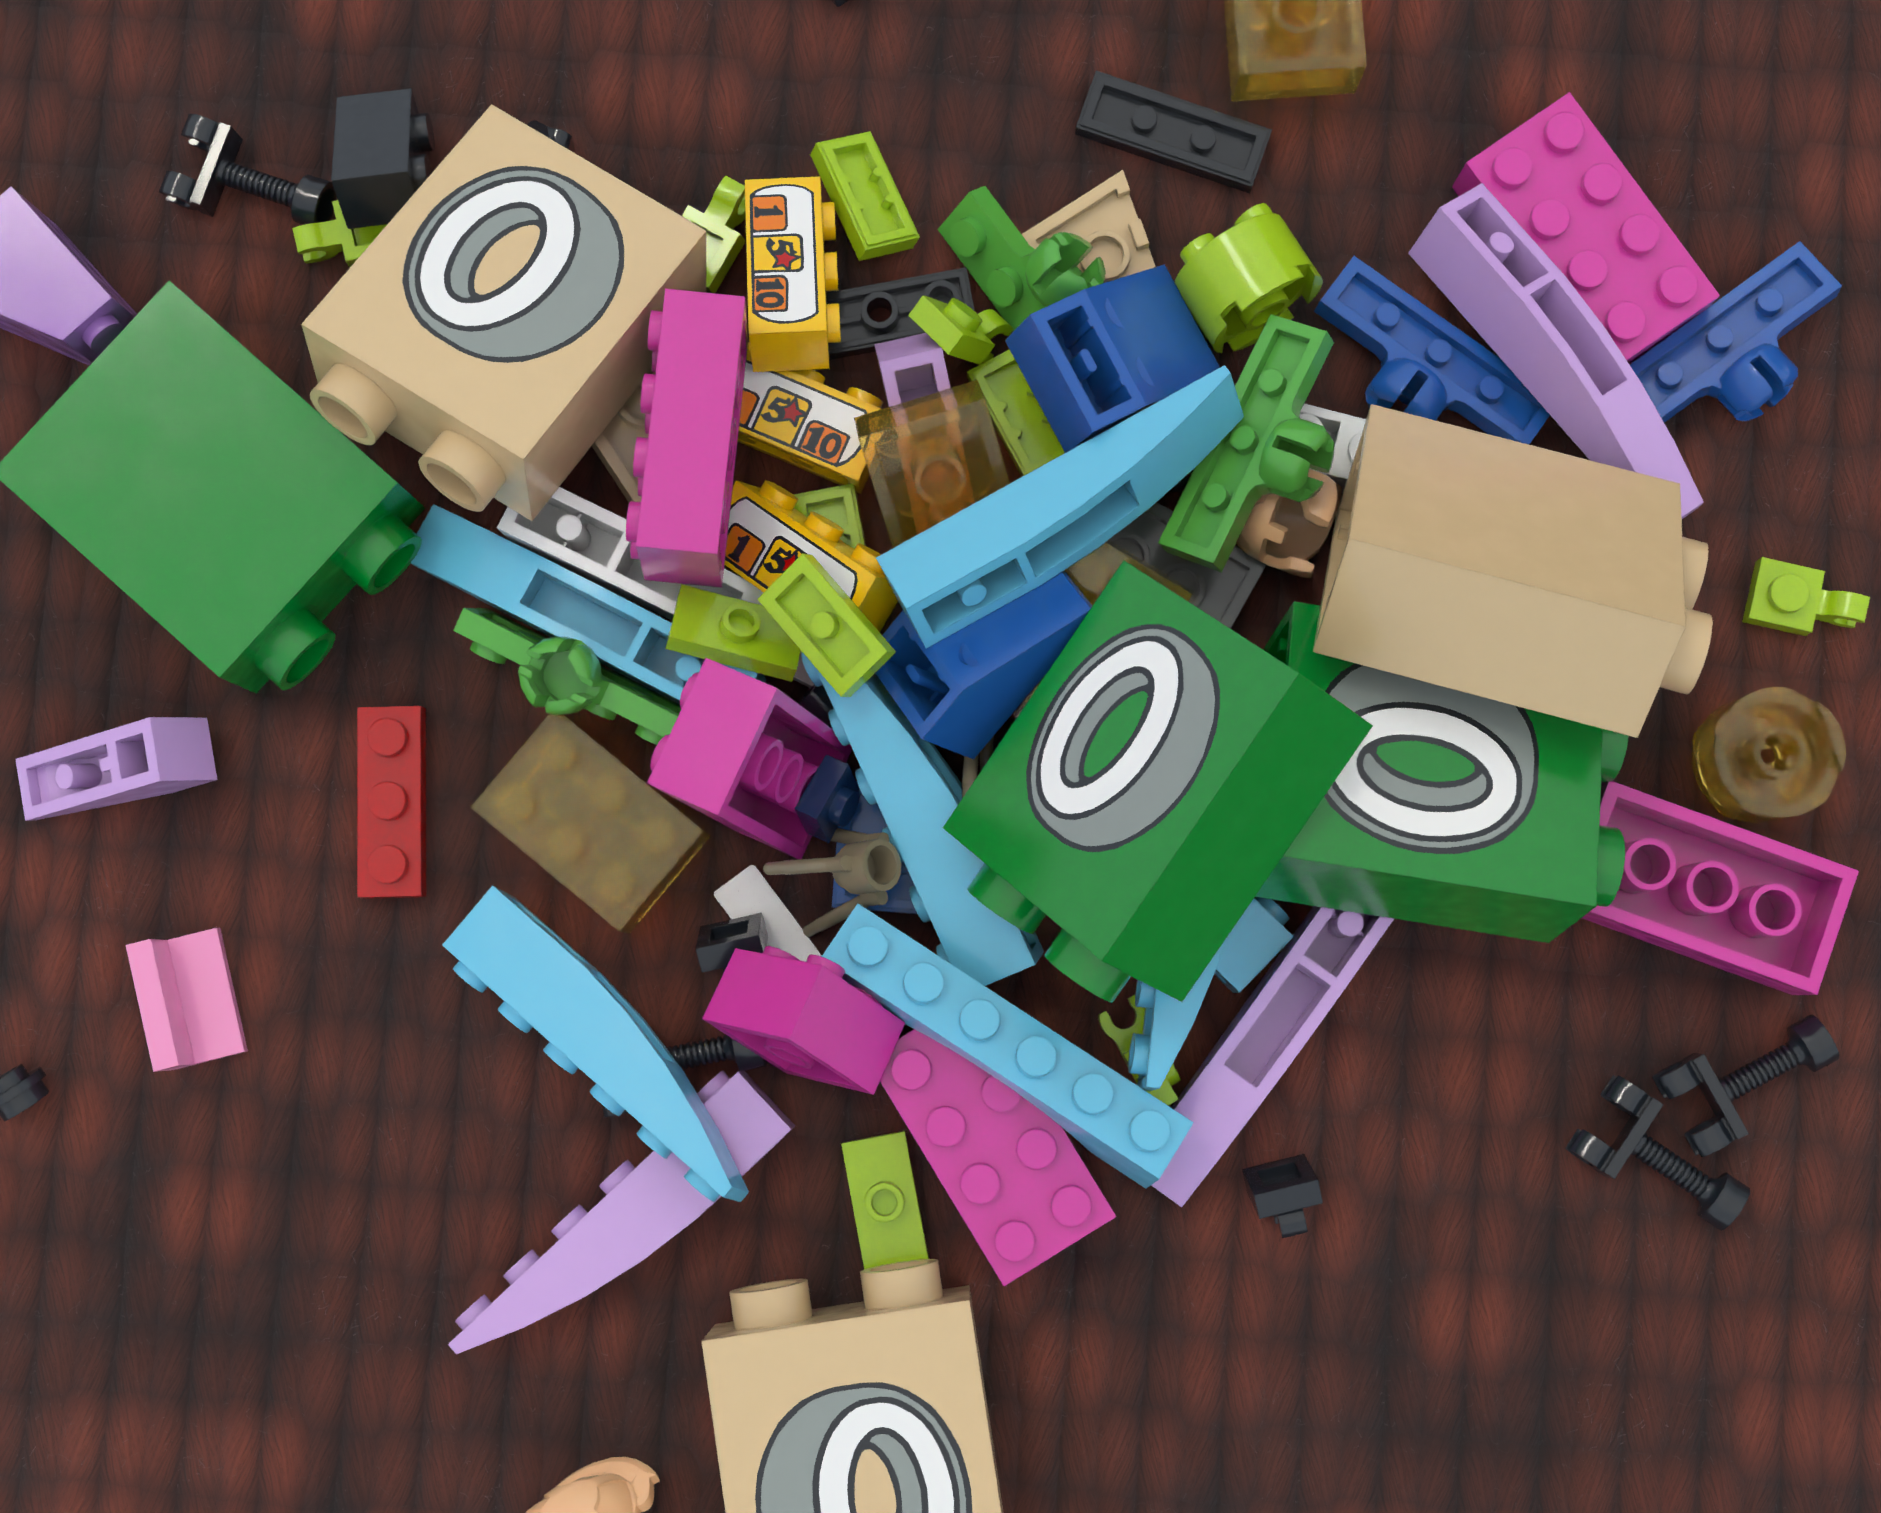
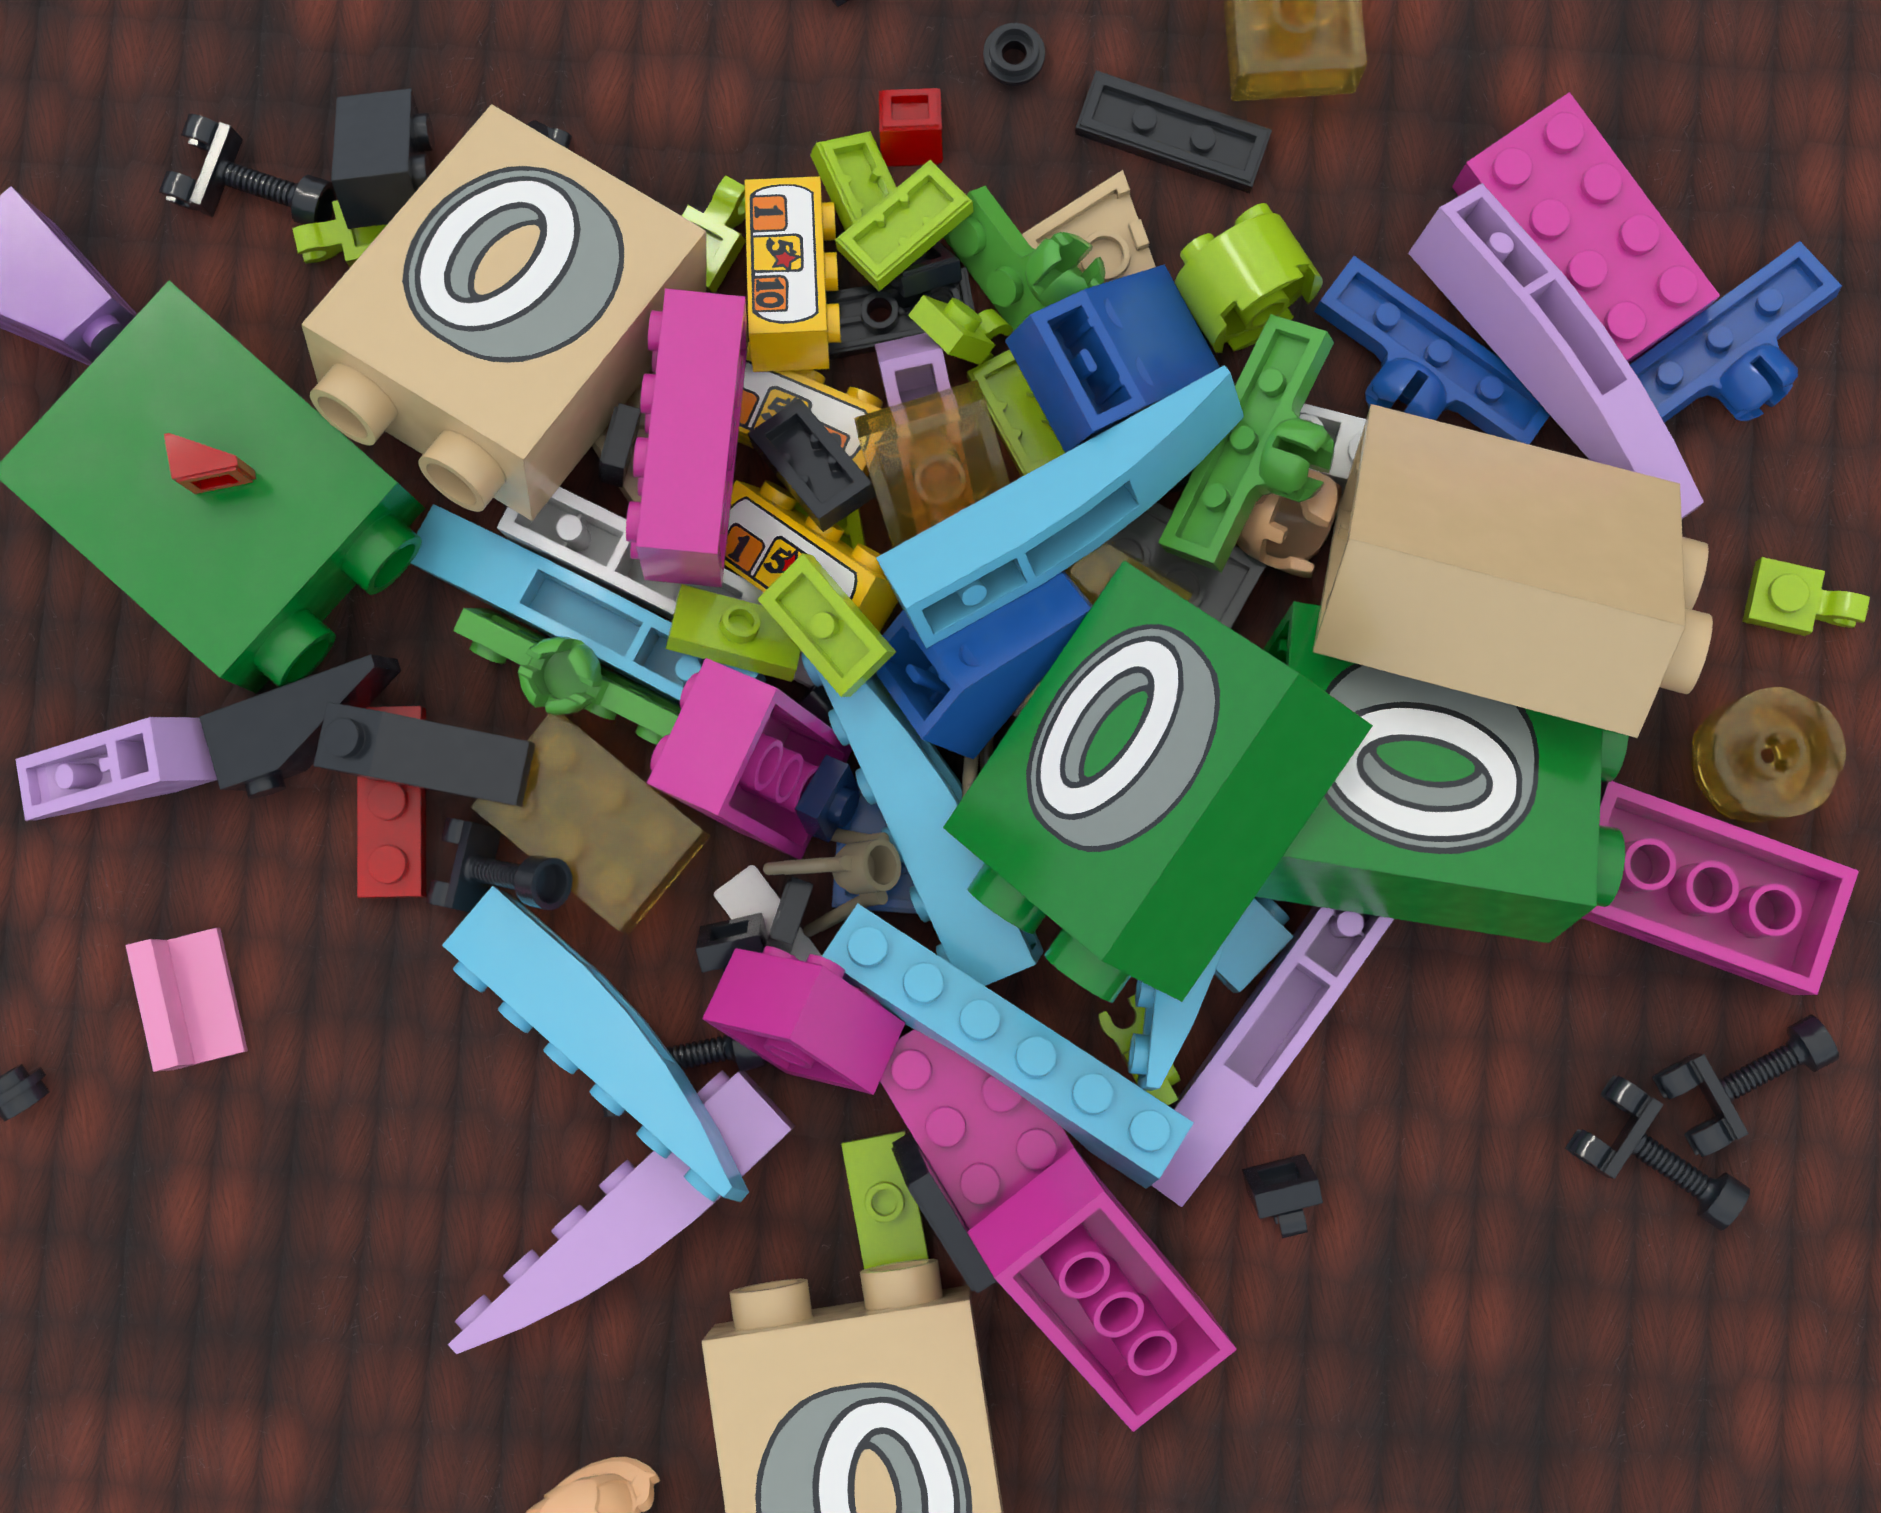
none -> slope [164,433,256,494]
none -> black slope [199,654,401,799]
none -> black slope [314,702,536,807]
none -> black bar [426,817,572,912]
none -> black tile [599,403,641,488]
none -> black tile [747,398,876,532]
none -> black tile [768,877,814,953]
none -> lime plate [835,160,974,291]
none -> red slope [879,88,943,167]
none -> black tile [890,241,963,298]
none -> black tile [891,1132,997,1293]
none -> dark pink brick [967,1147,1237,1432]
none -> black plate [983,23,1045,86]

